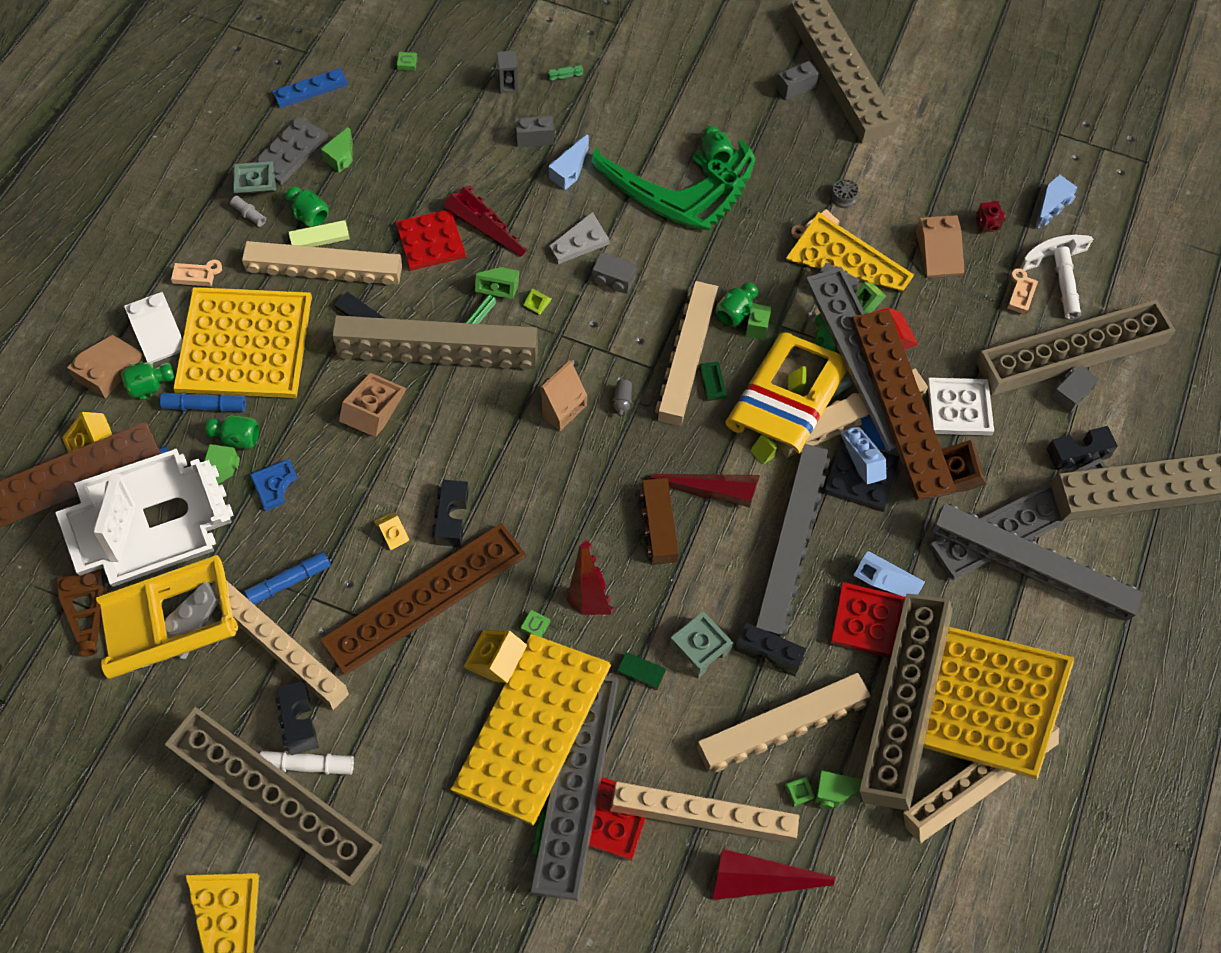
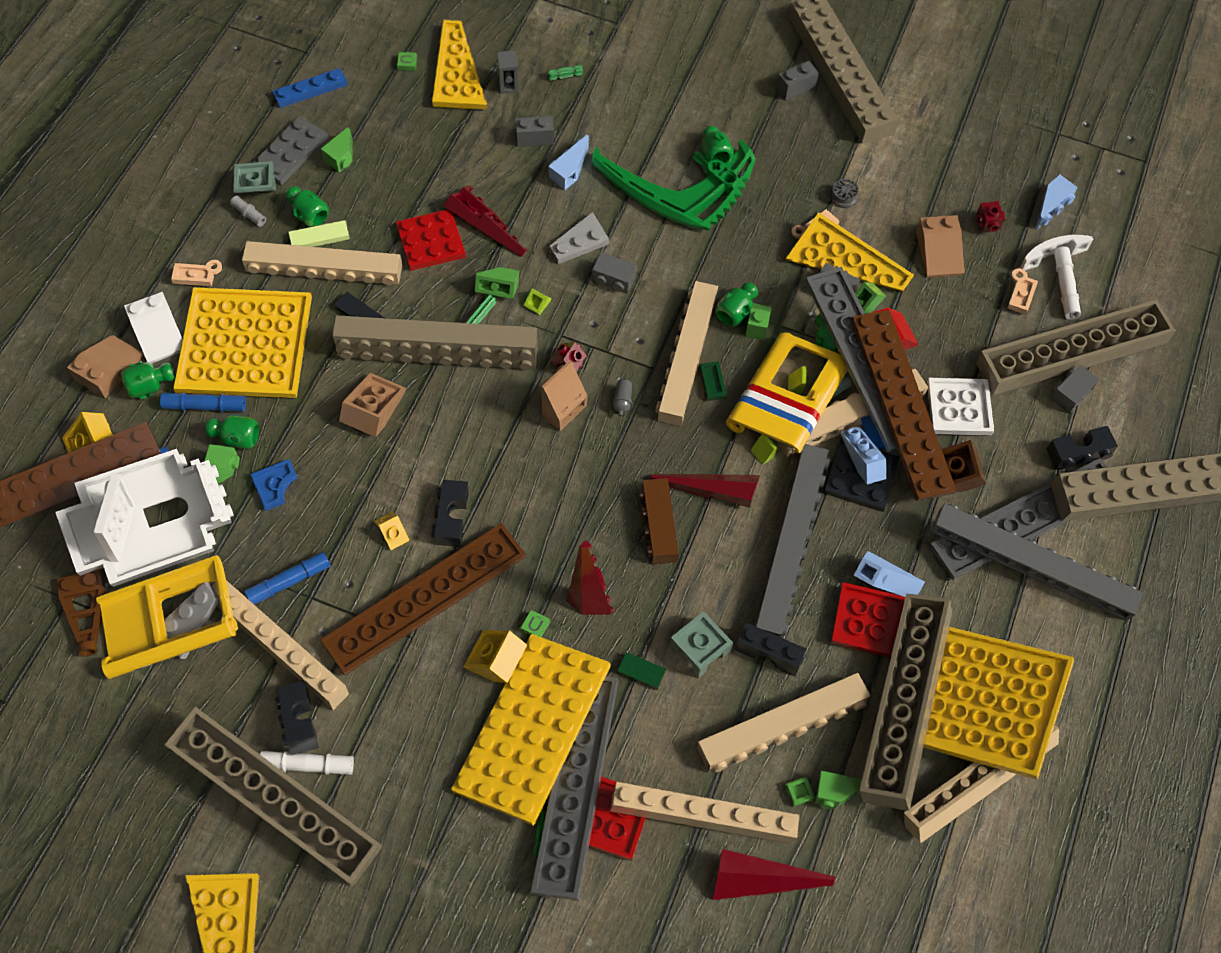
none -> yellow wing [432,20,487,109]
none -> dark red brick [551,342,587,372]

